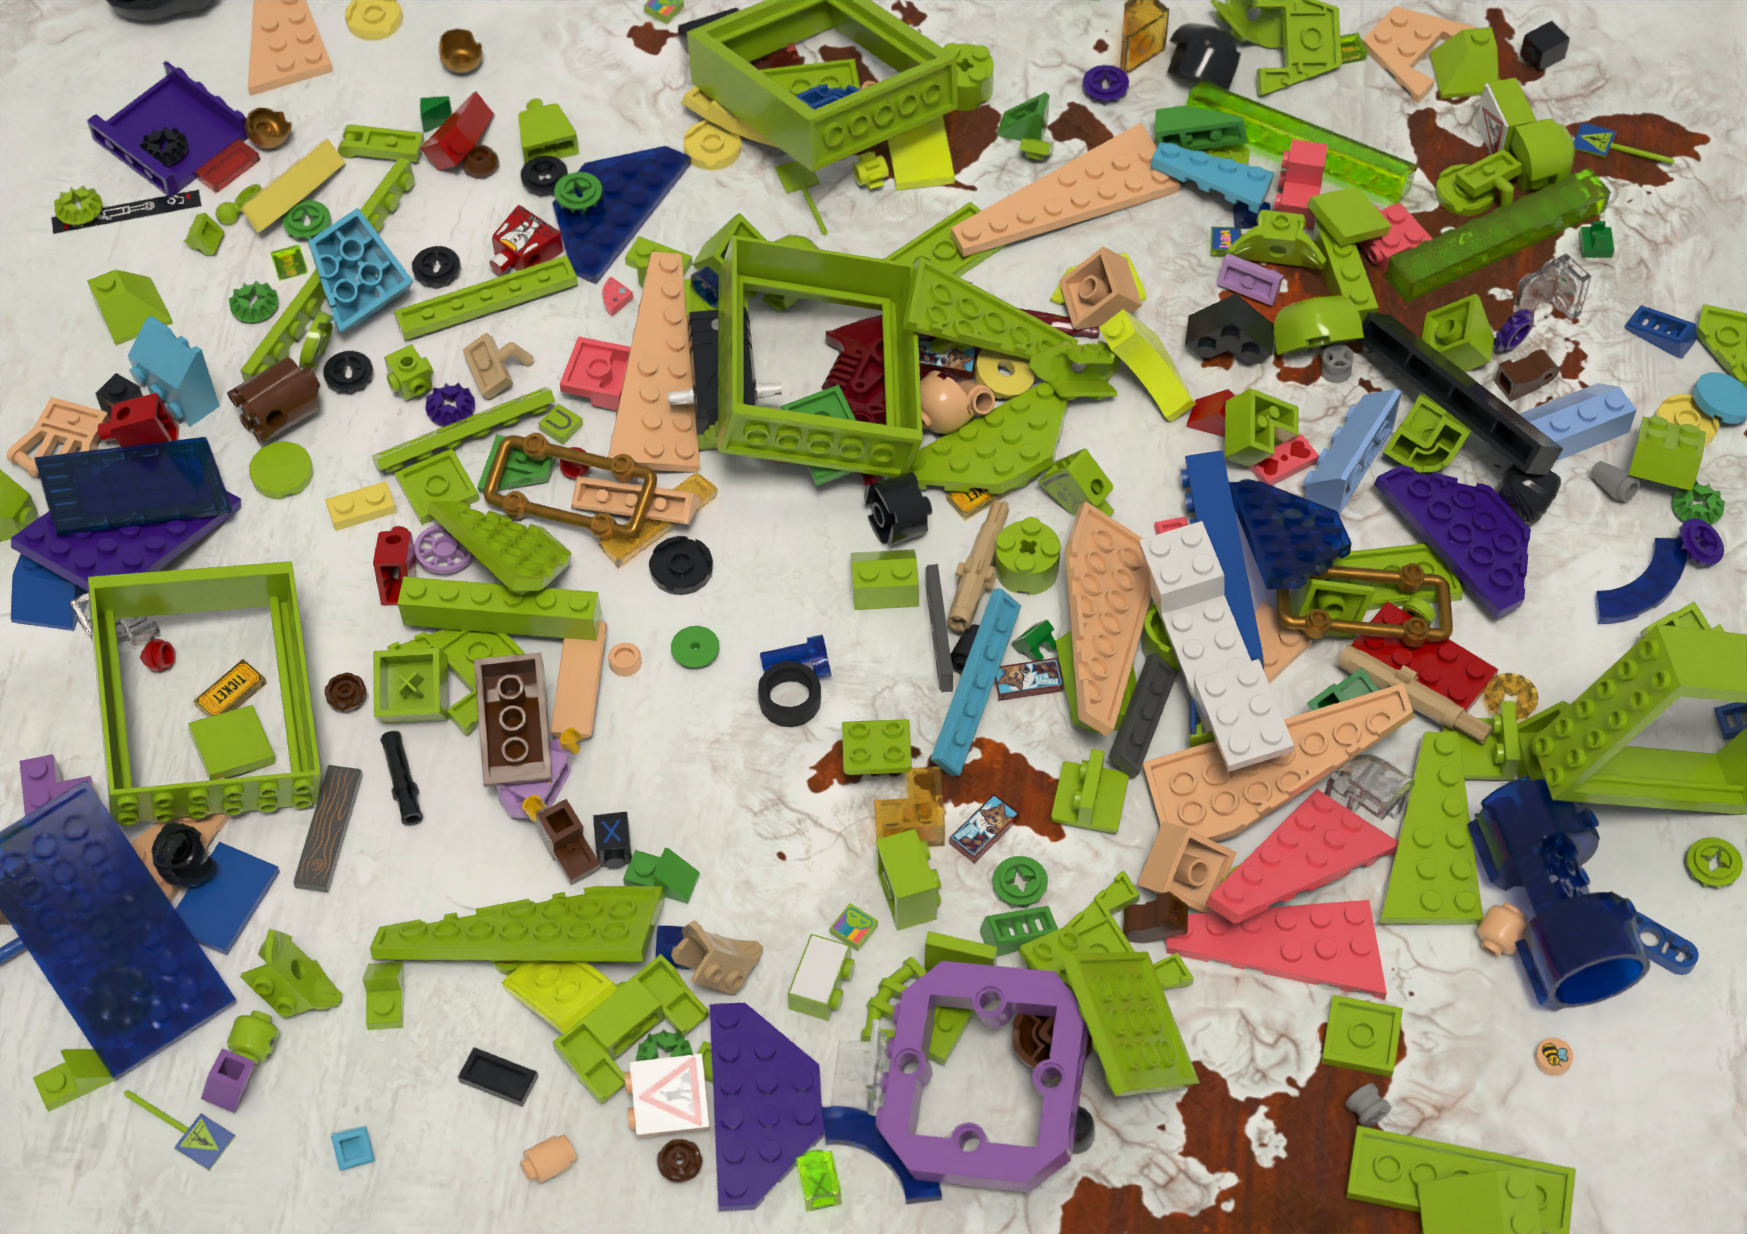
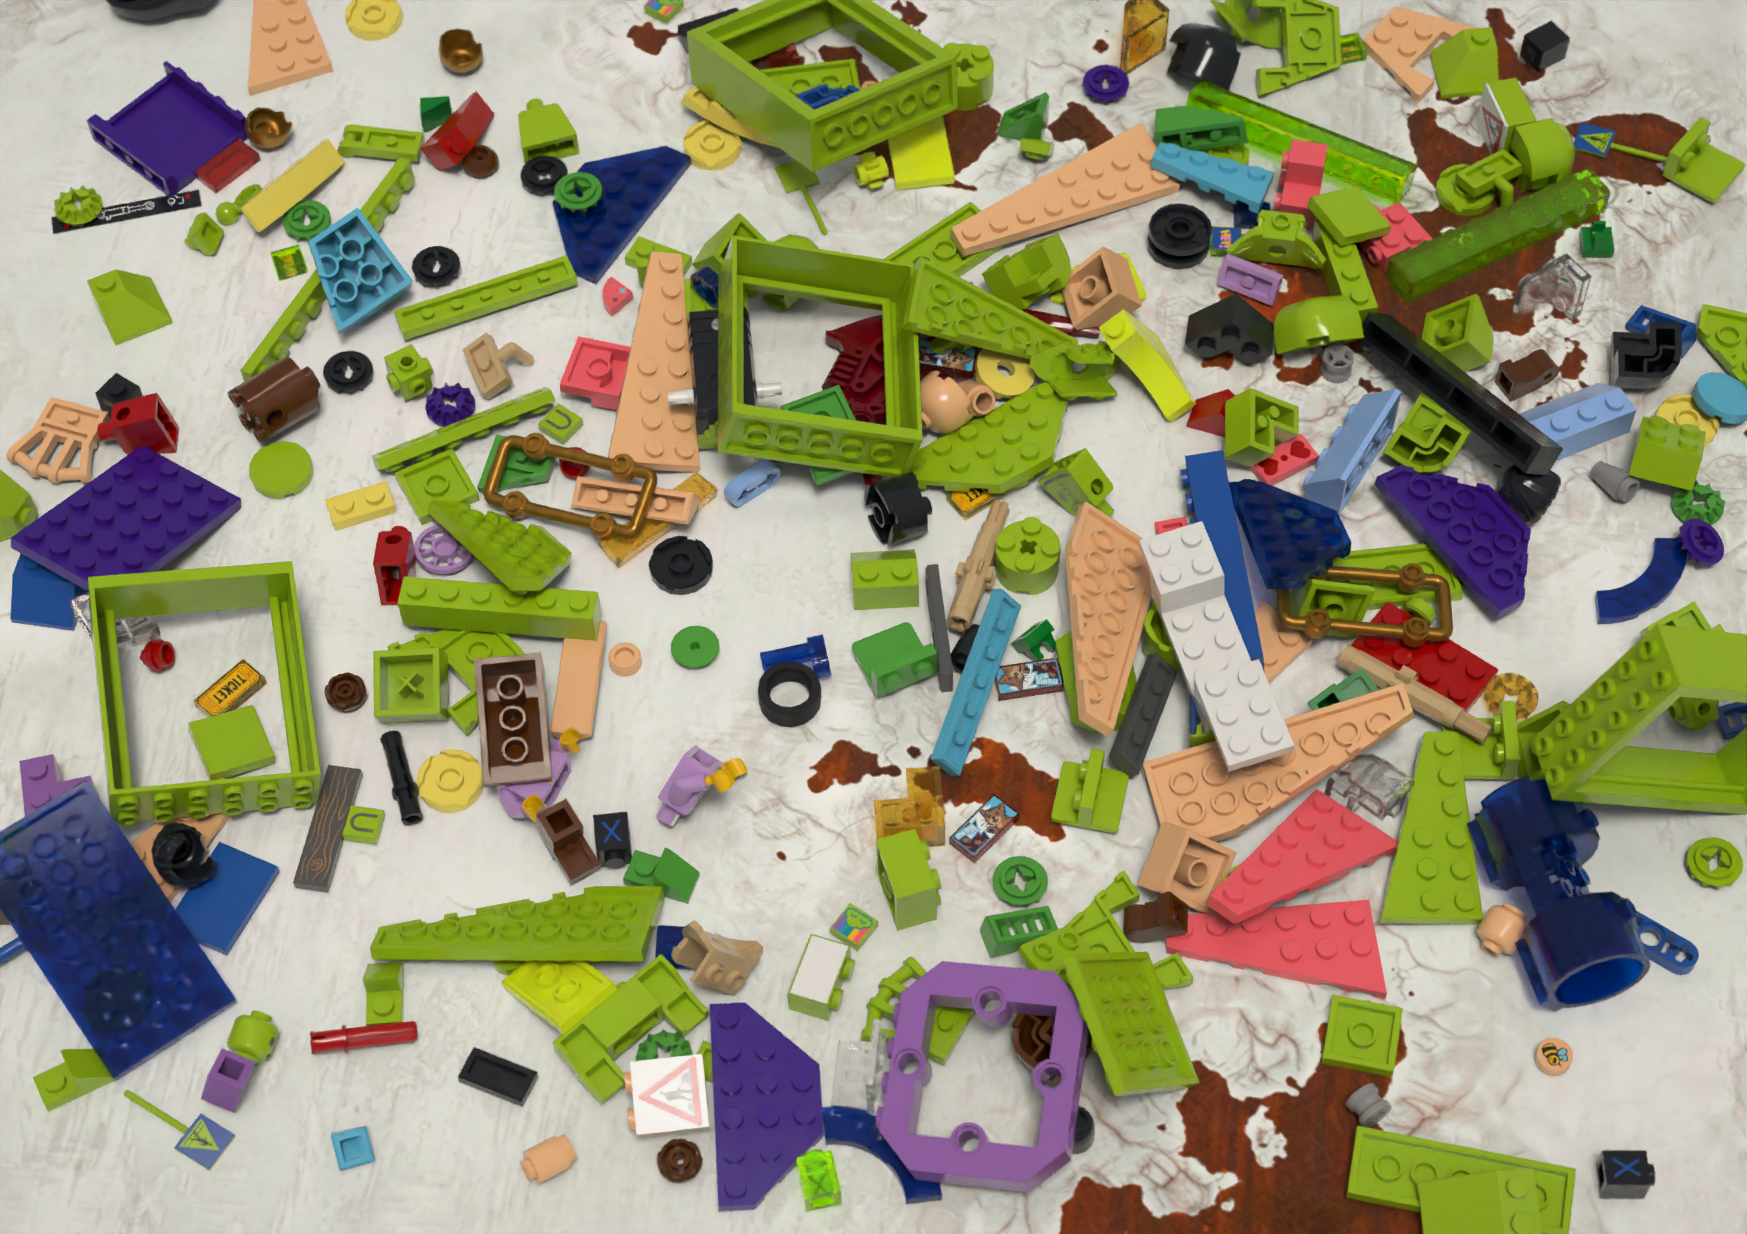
clear blue piece [34,437,232,536] -> none
medium azure wedge [128,316,220,427] -> none
black gear [140,126,188,166] -> none
bright green gear [229,280,278,323] -> none
lime piece [240,929,342,1019] -> none
lime tile [299,311,334,371] -> none
red torso [489,205,564,275] -> none
lime bracket [842,719,912,775] -> none
lime tile [925,931,997,972] -> none
dark purple gear [1493,309,1534,352] -> none
none -> red axle [310,1021,418,1054]
none -> lime tile [342,805,385,845]
none -> light yellow tile [416,749,484,813]
none -> lavender torso [657,745,747,826]
none -> light blue beam [724,459,781,507]
none -> bright green bracket [852,622,937,698]
none -> lime brick [982,232,1071,309]
none -> black wheel [1147,203,1212,269]
none -> black brick [1596,1150,1655,1199]
none -> black brick [1609,322,1682,390]
none -> lime bracket [1662,117,1745,203]
none -> lime brick [1667,697,1719,730]

